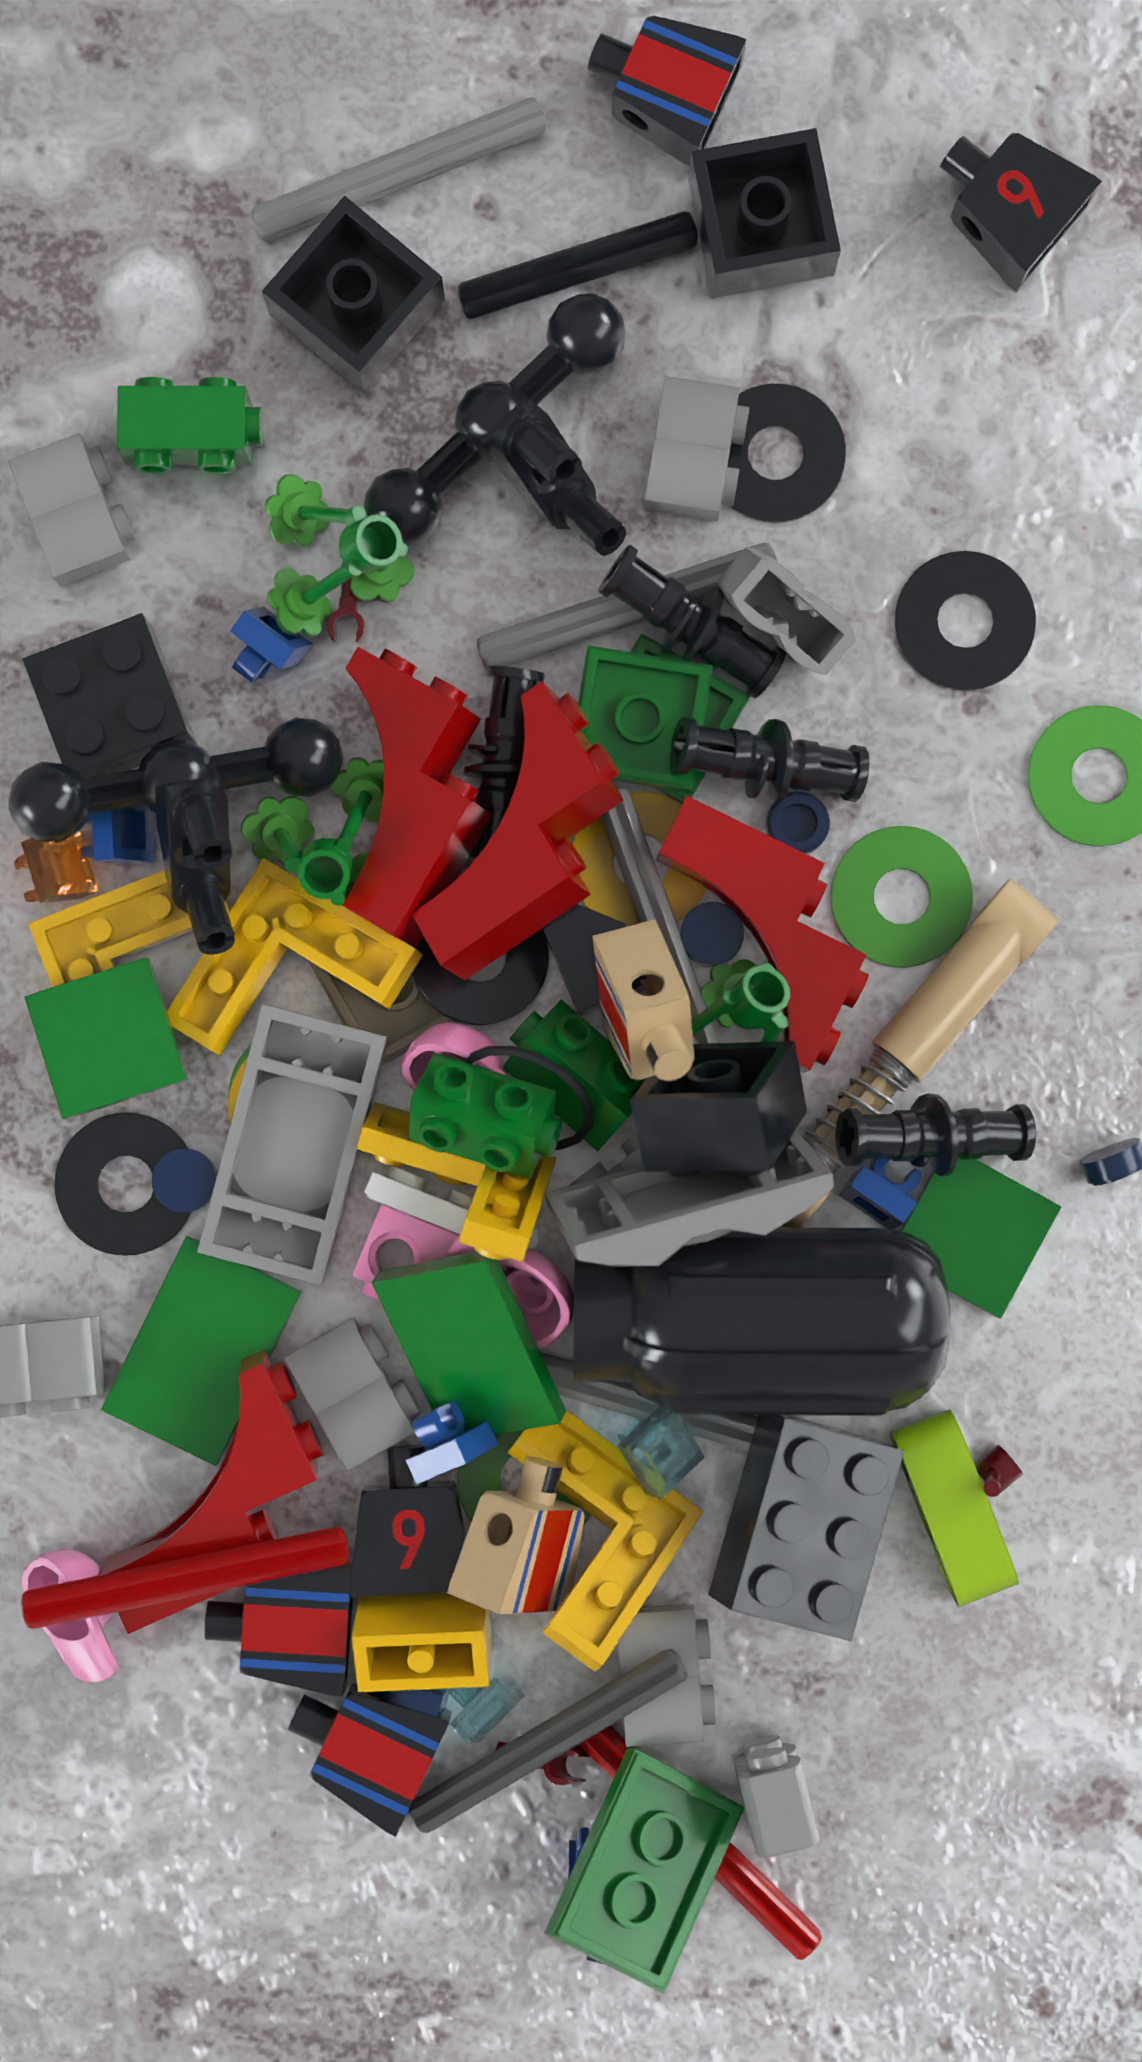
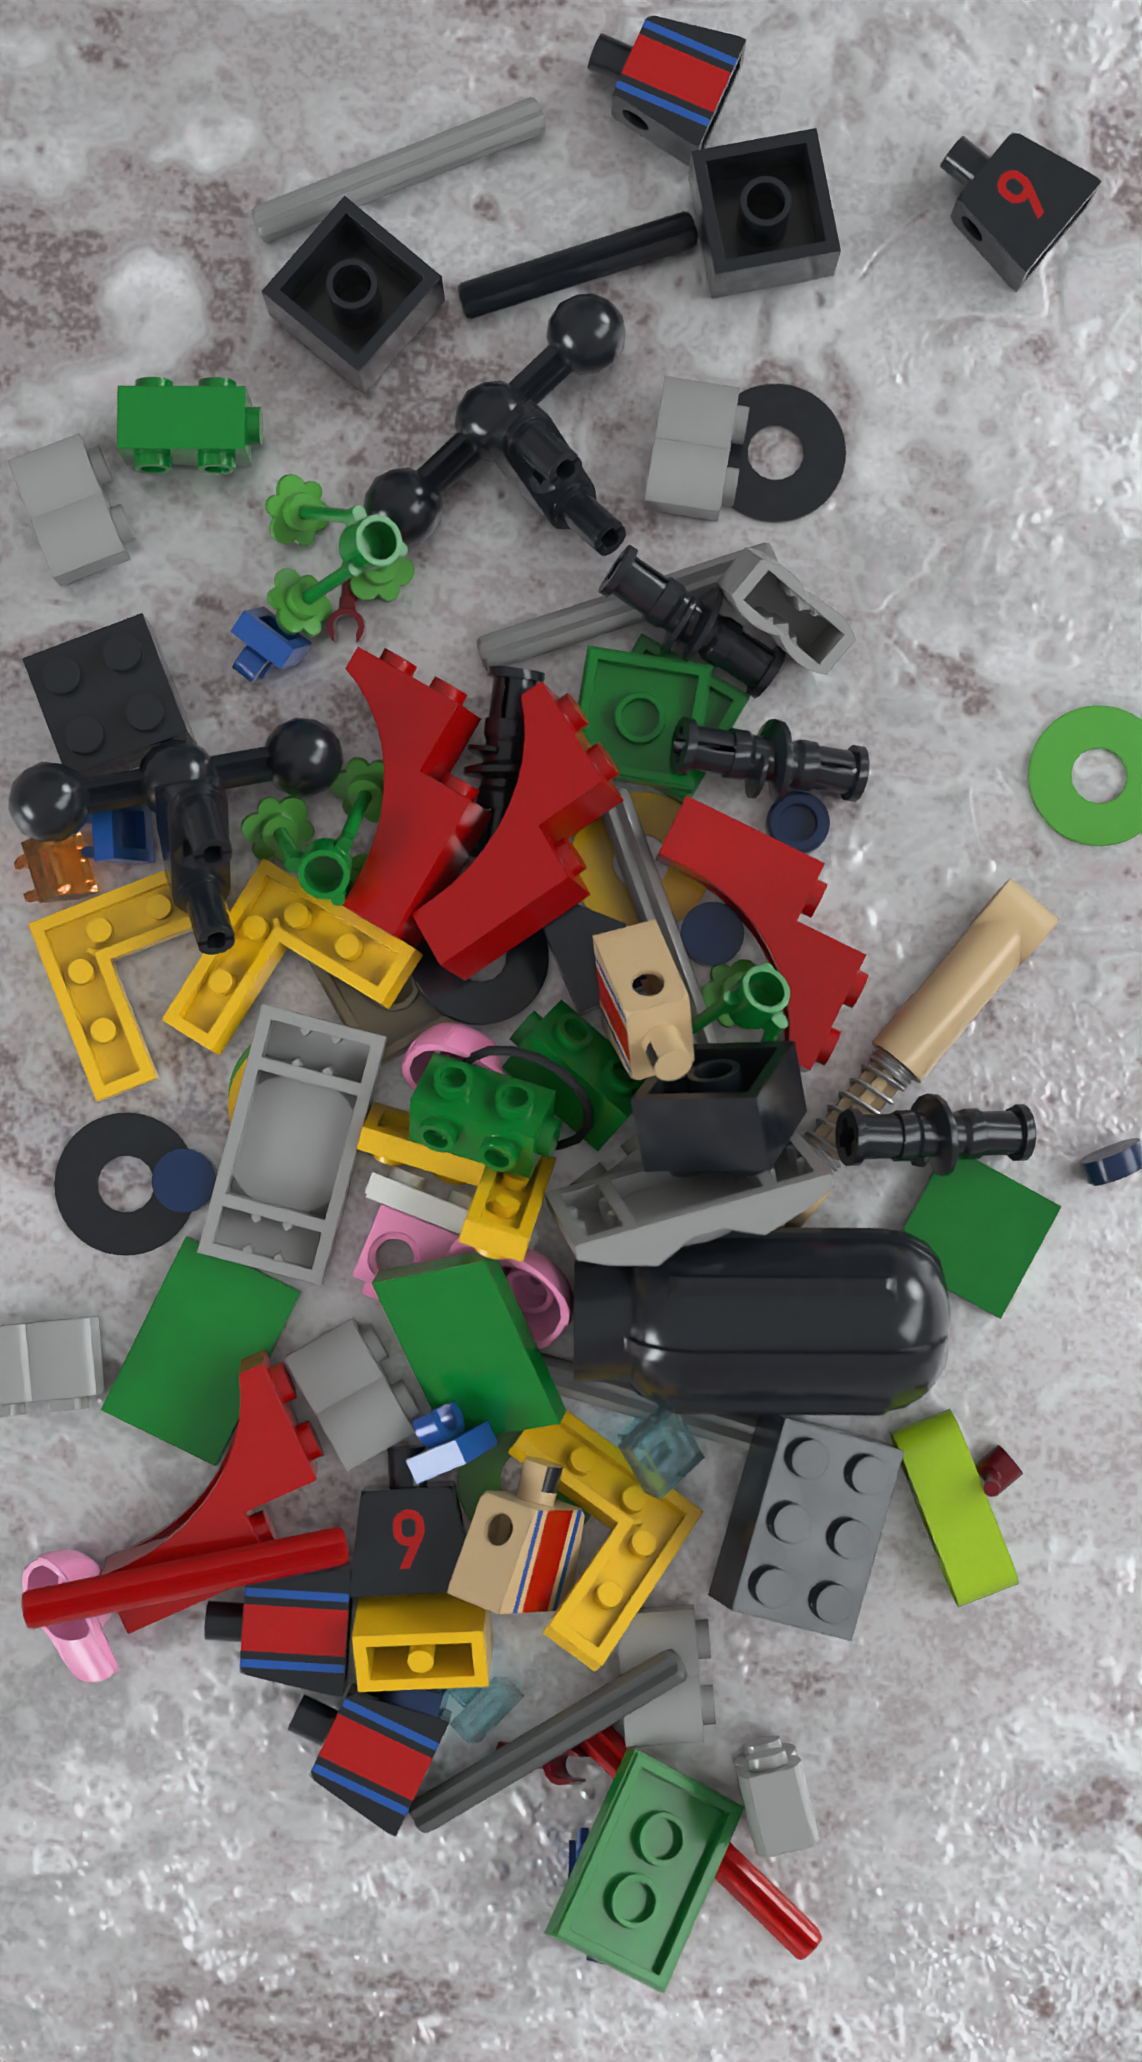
green tile [24,957,188,1120] -> none
bright green gear [831,826,973,967] -> none
blue tile [839,1159,921,1230] -> none
black gear [894,551,1036,691] -> none

